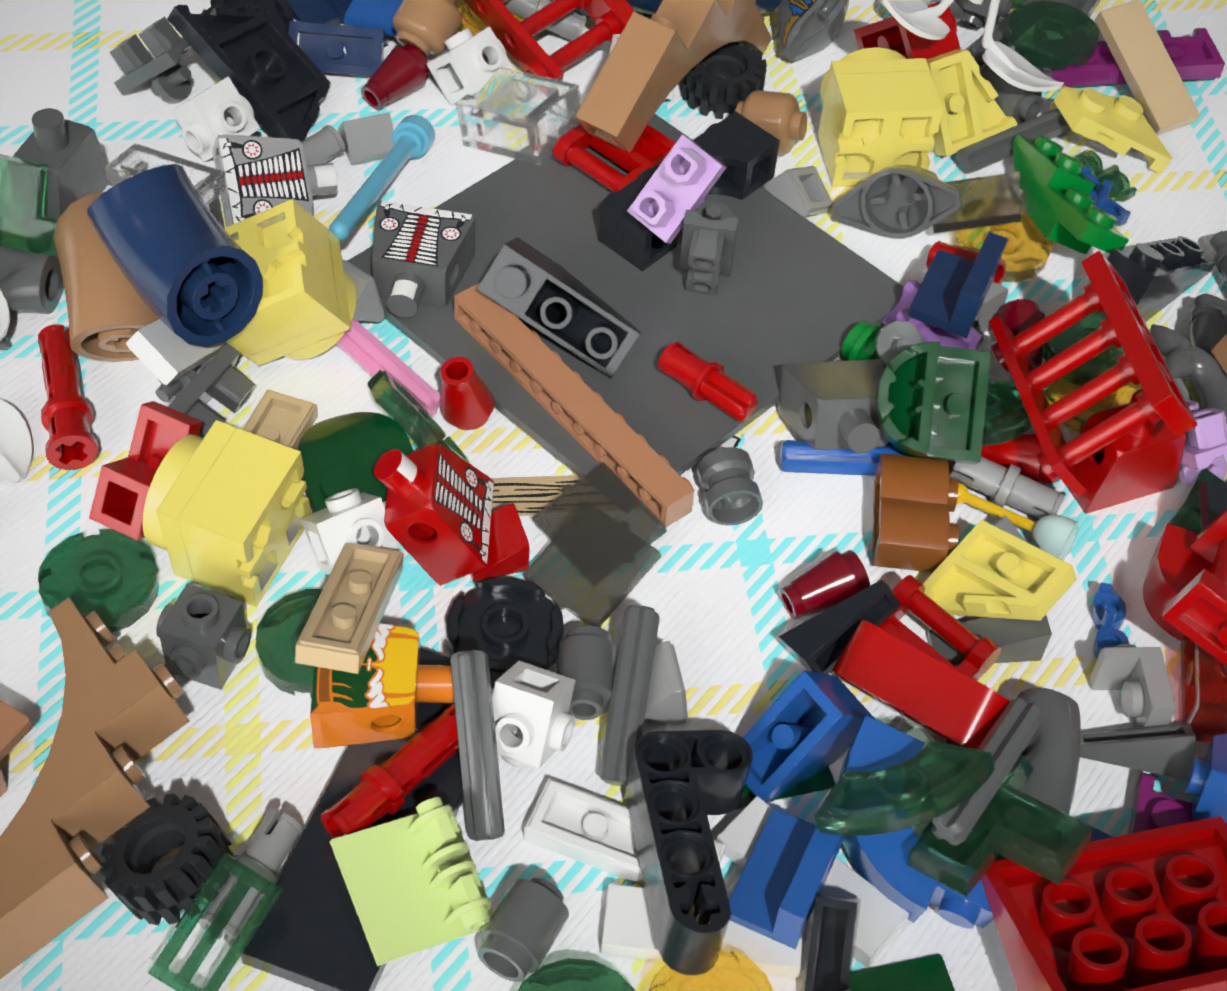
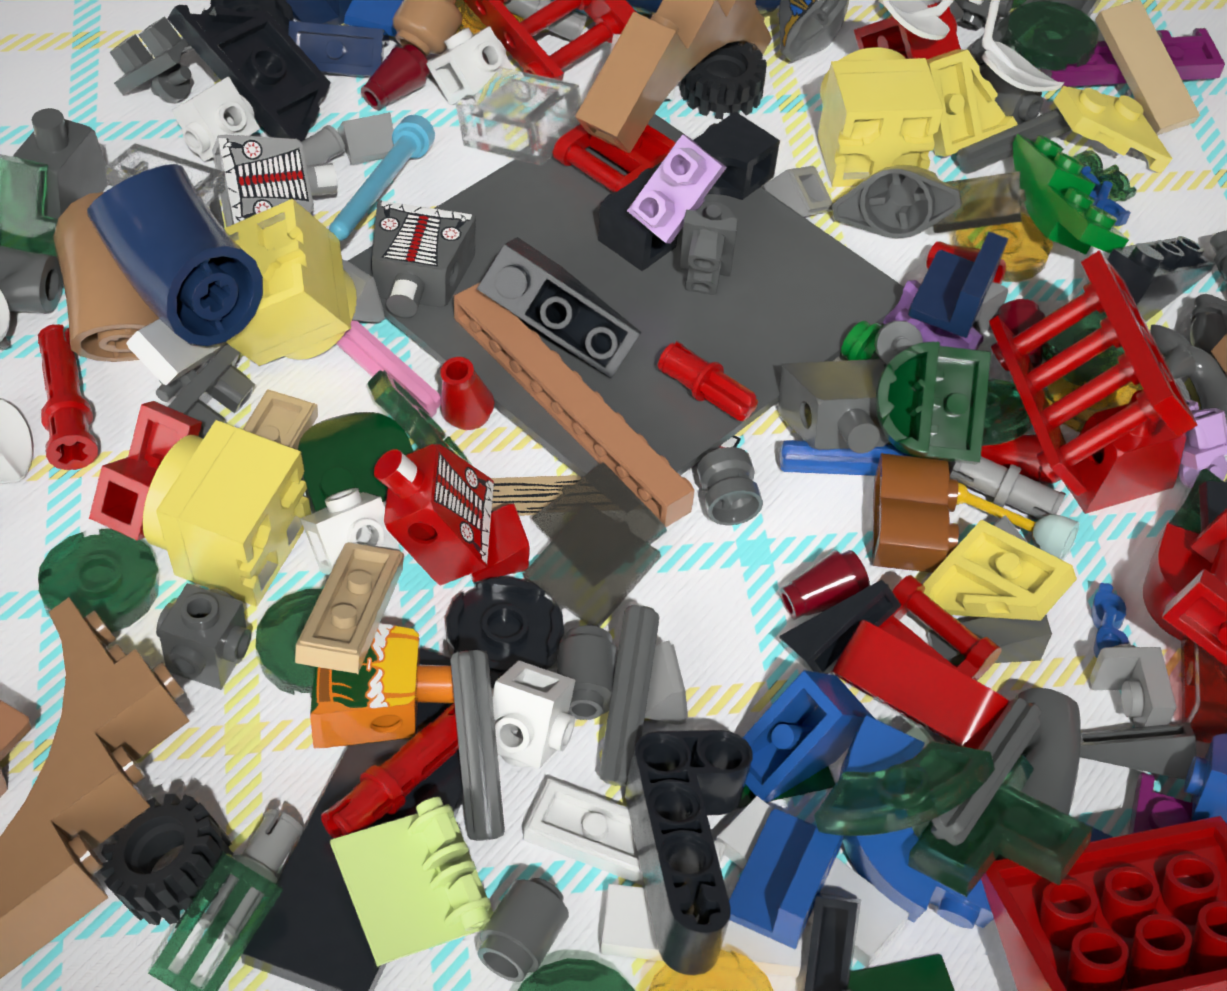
medium nougat head [735,90,807,155] -> none

